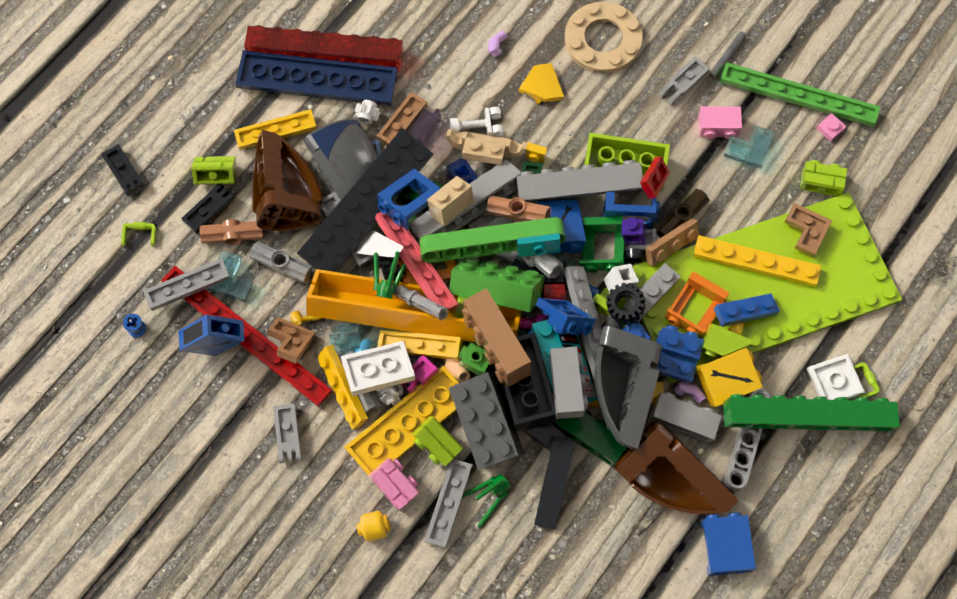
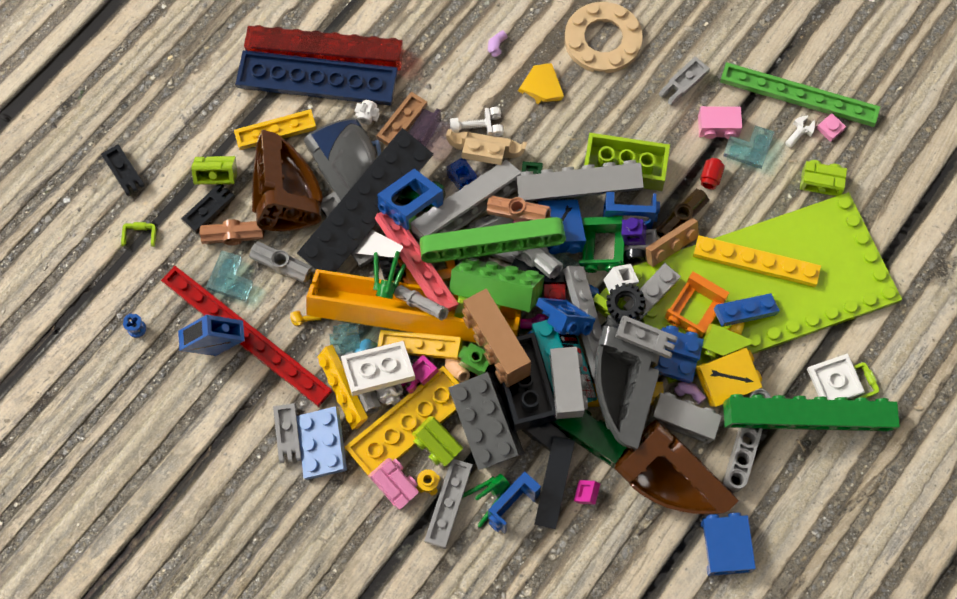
light grey plate [143,258,231,311] -> none
medium nougat plate [267,317,315,363] -> none
yellow head [357,511,391,542] -> none
tan brick [427,176,474,226] -> none
teal plate [517,233,560,257] -> none
yellow plate [525,142,547,163] -> none
red plate [640,156,670,199] -> none
flat silver bar [709,31,746,79] -> none
medium nougat plate [784,203,832,257] -> none
none -> plate [296,406,347,480]
none -> yellow brick [417,470,440,496]
none -> blue panel [488,471,541,534]
none -> dark pink plate [574,480,600,505]
none -> light grey hinge [615,315,677,358]
none -> red brick [700,158,725,190]
none -> white bar [785,115,815,147]

